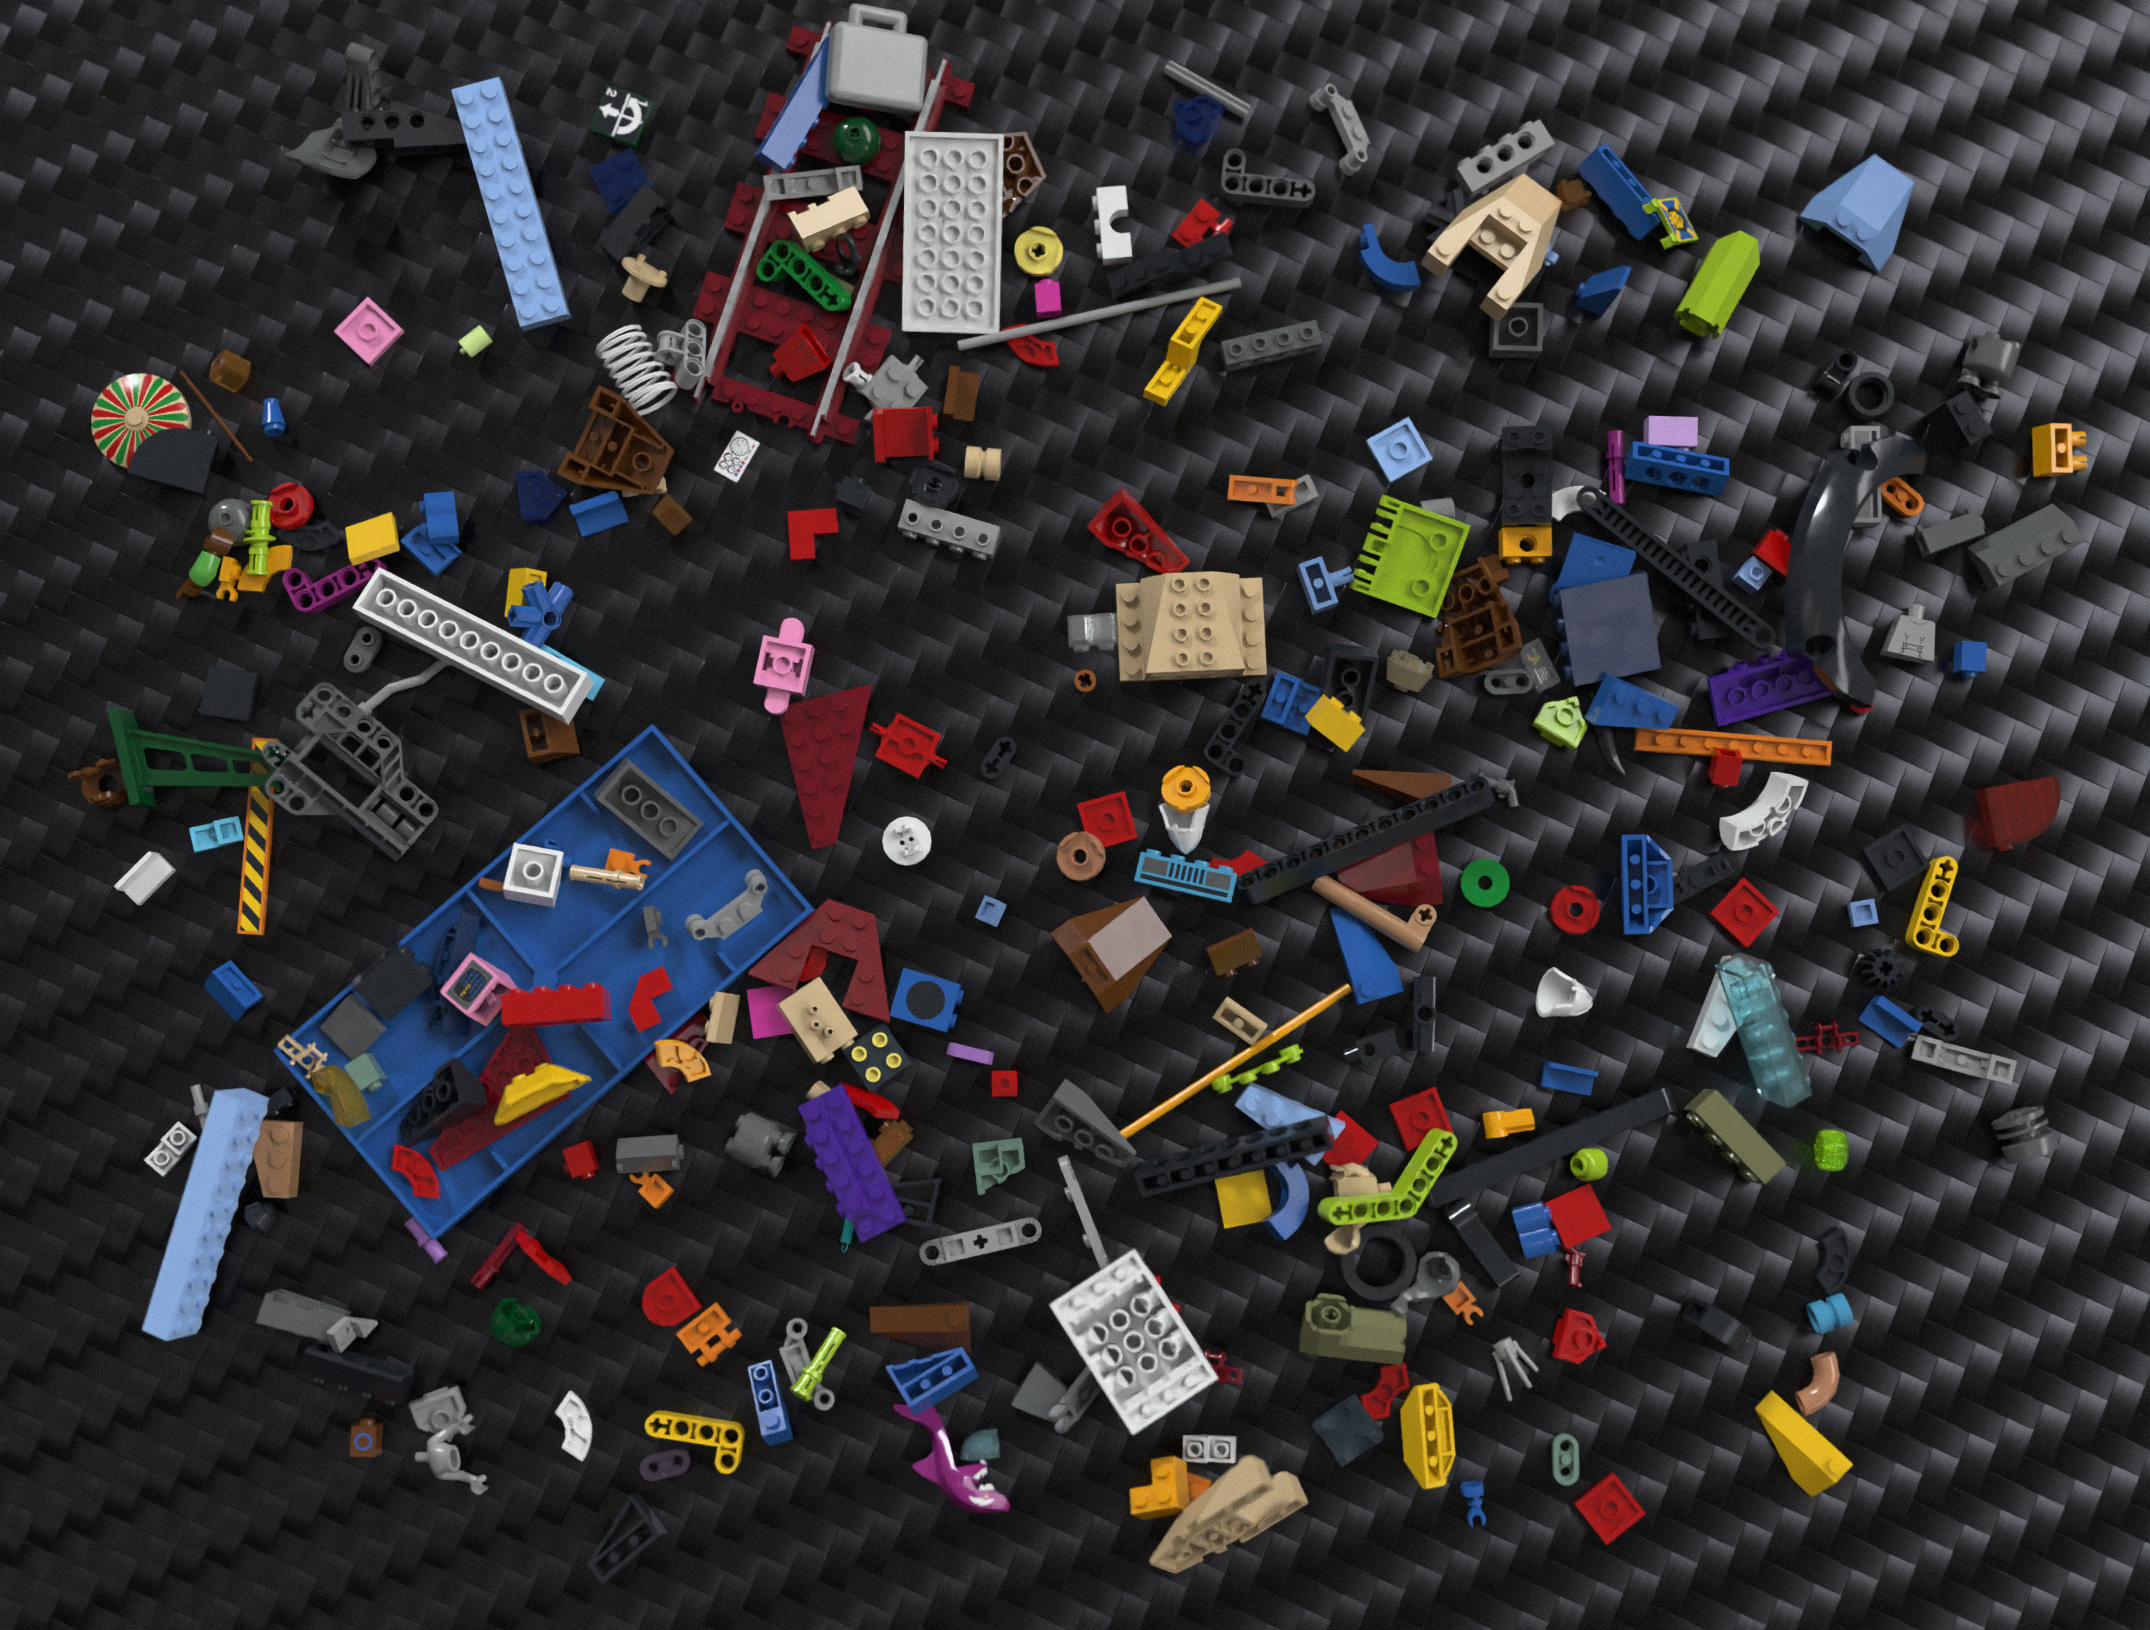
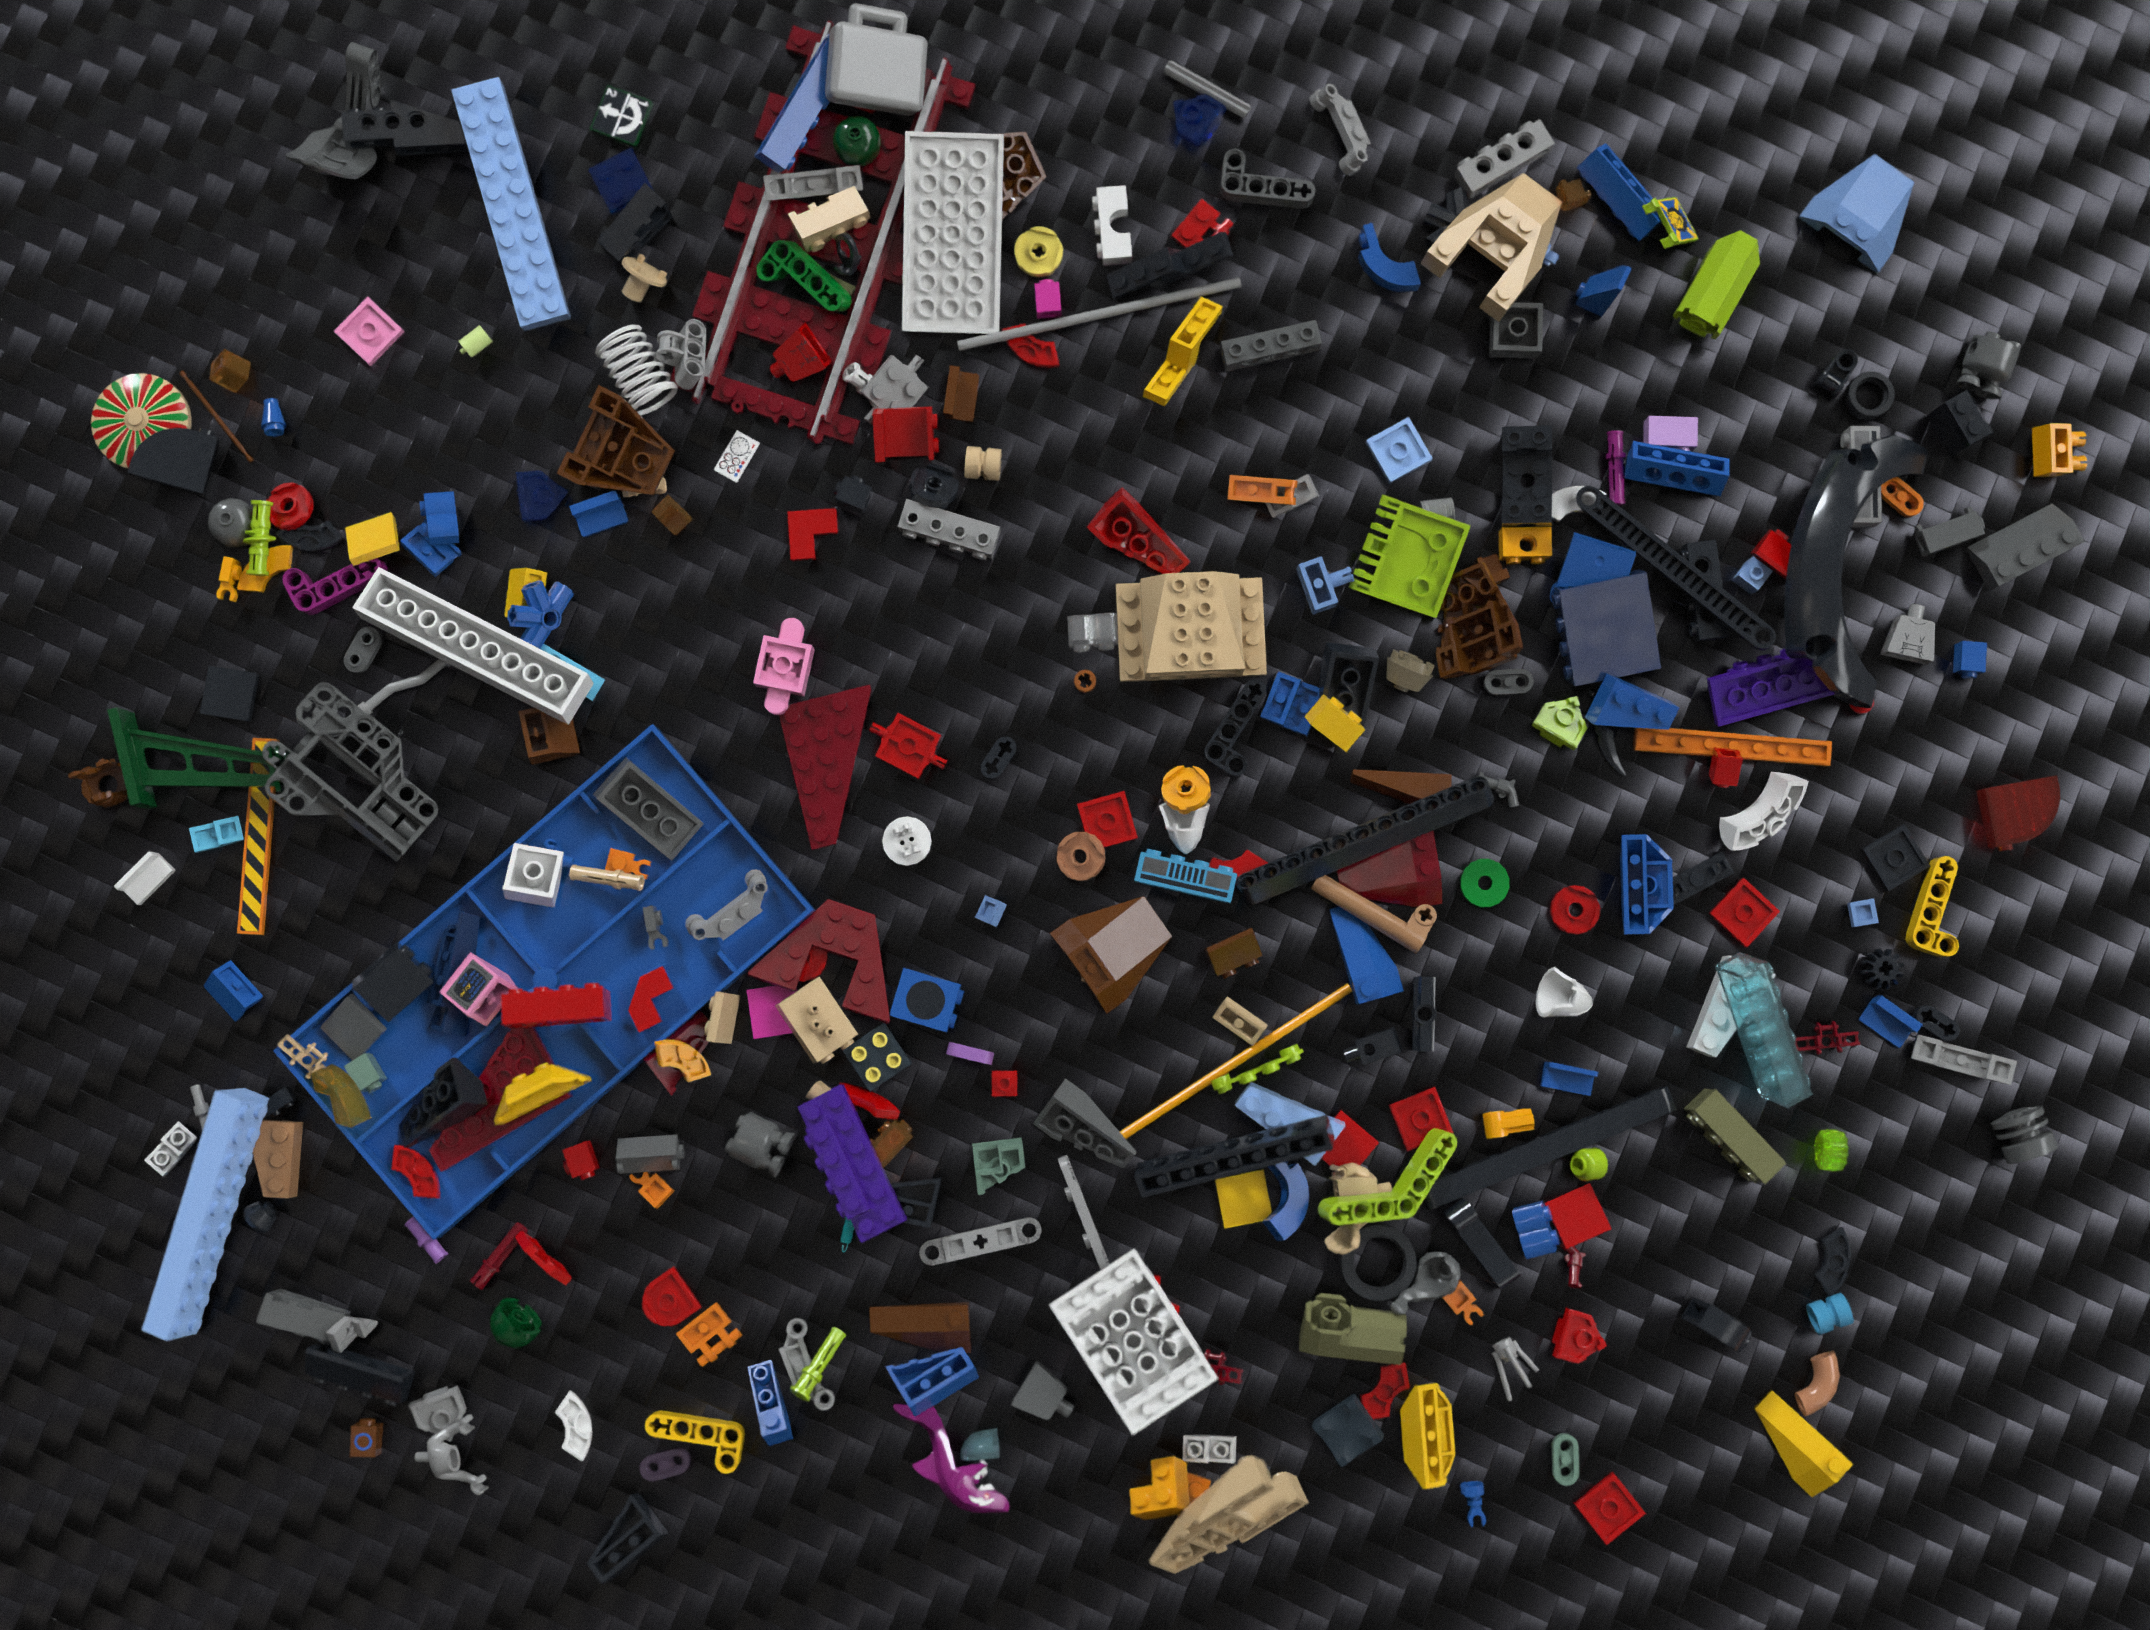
piece [176,526,235,599] -> none
dark orange tile [478,877,504,893] -> none
dark grey hinge [1048,1367,1102,1434] -> none
clear tile [1518,638,1561,693] -> none

